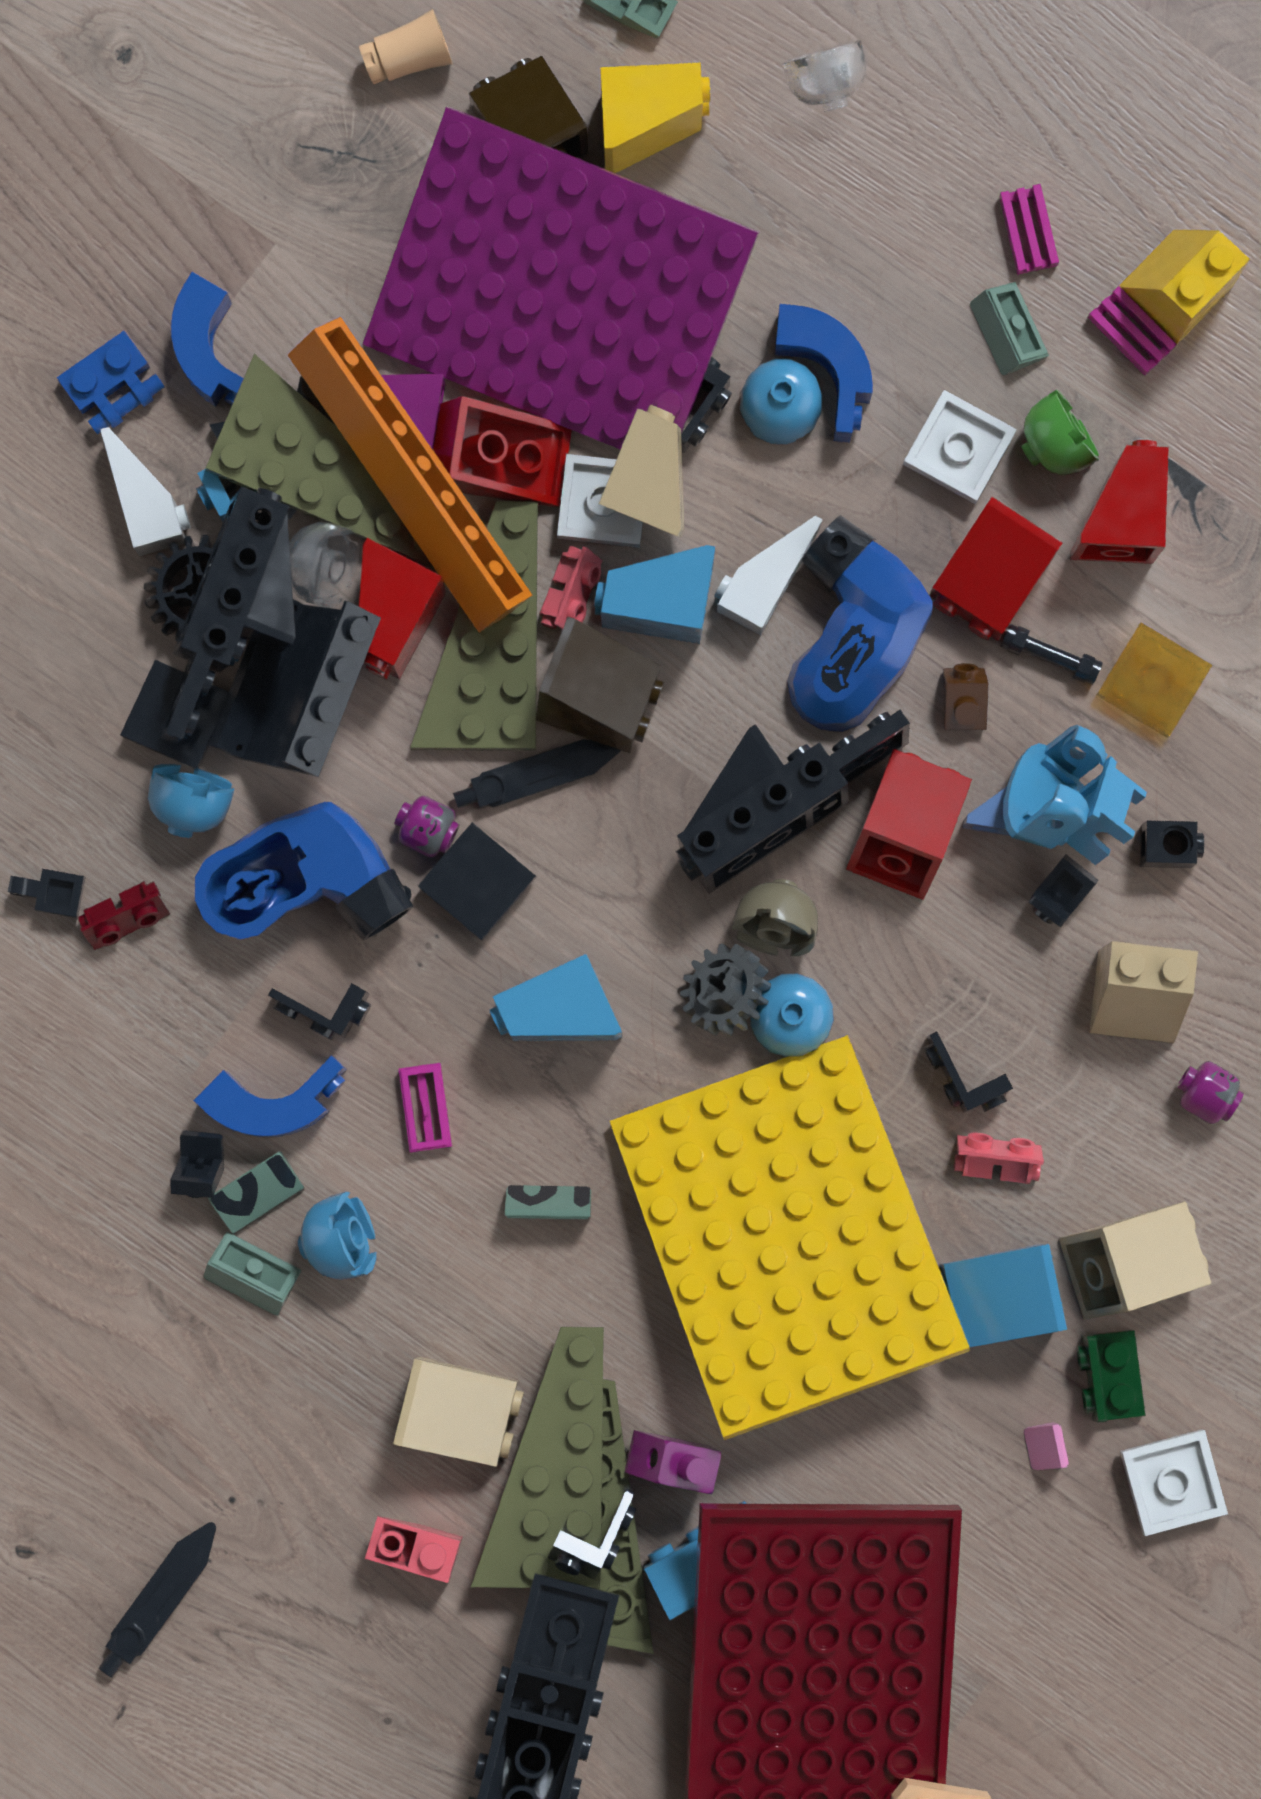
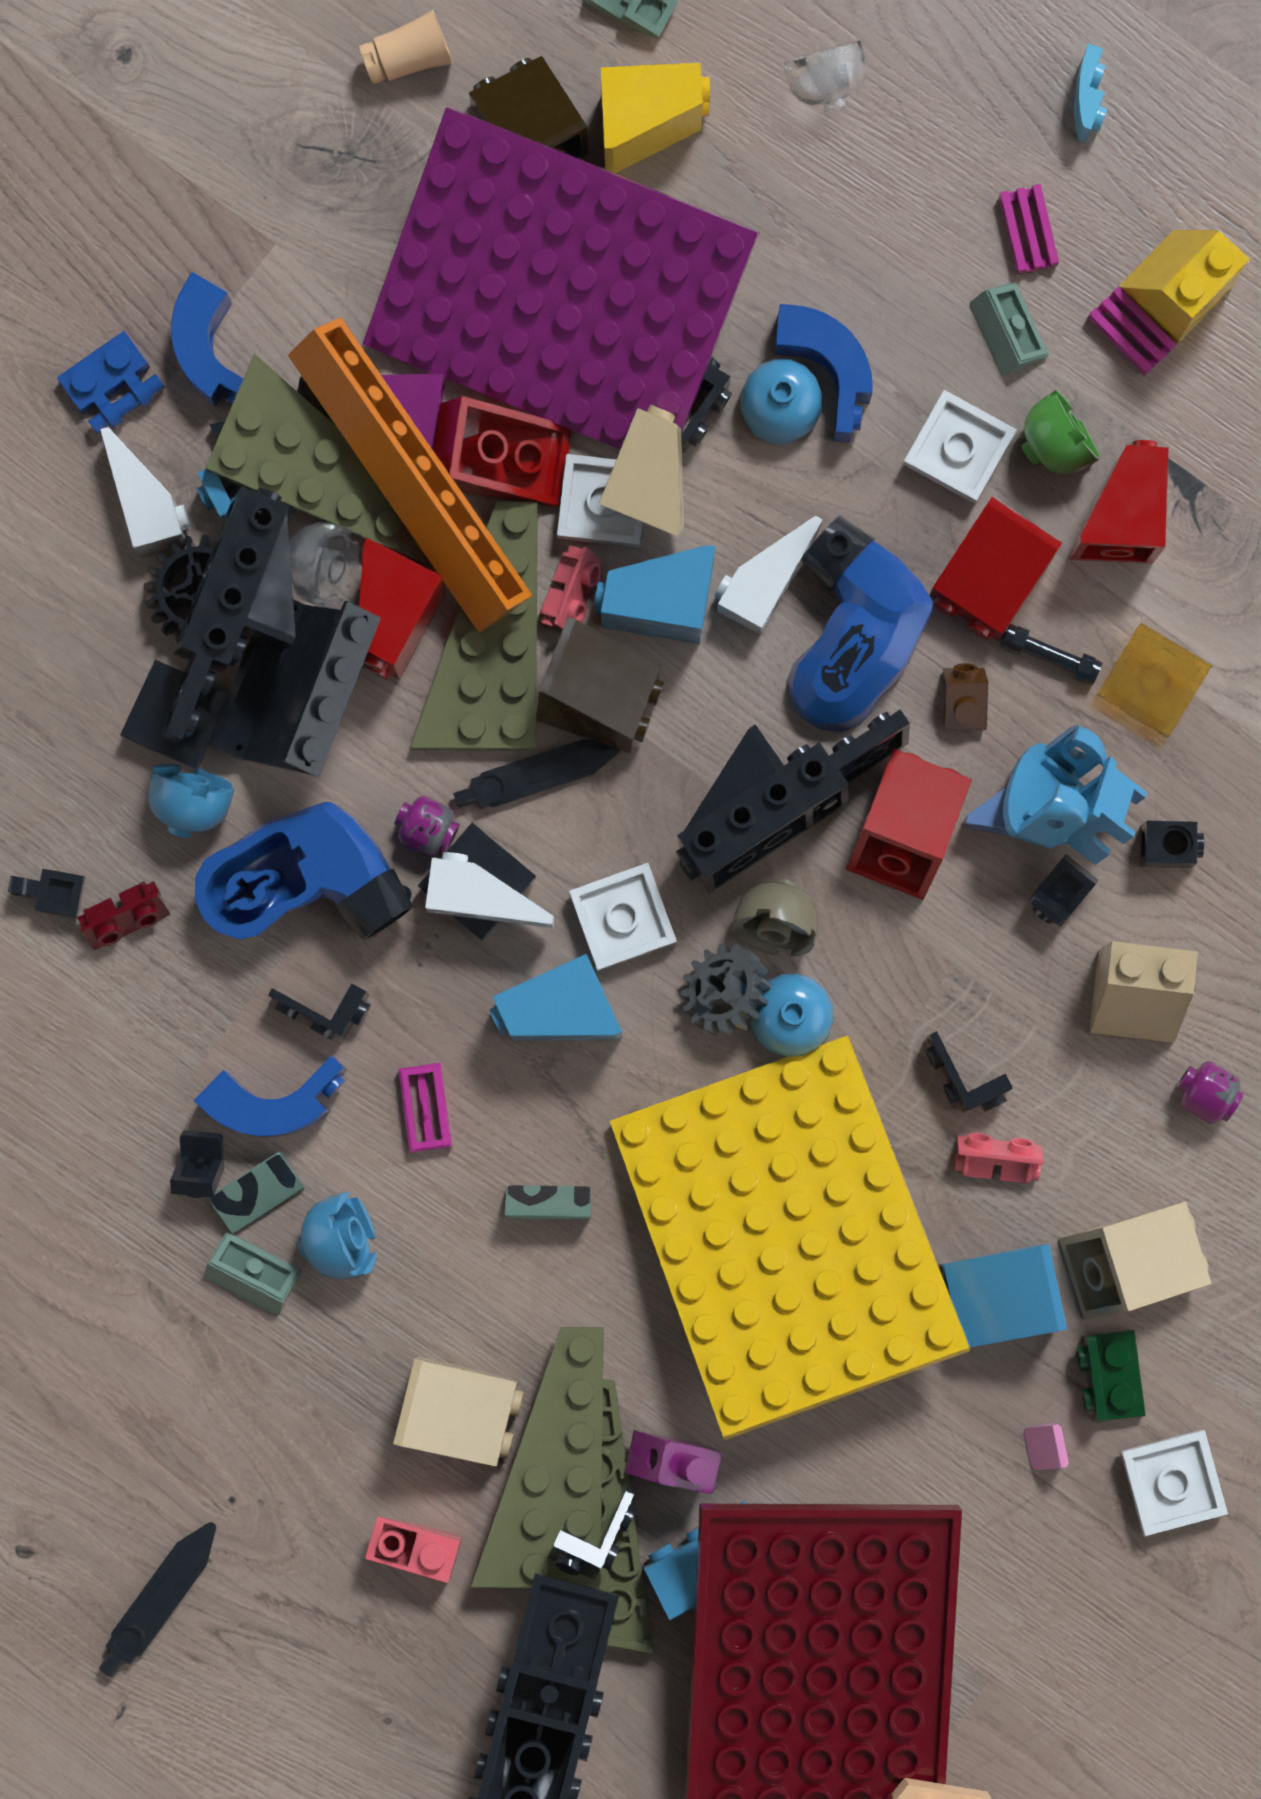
none -> white slope [425,852,555,928]
none -> white plate [569,863,677,971]
none -> medium azure slope [1074,43,1107,143]

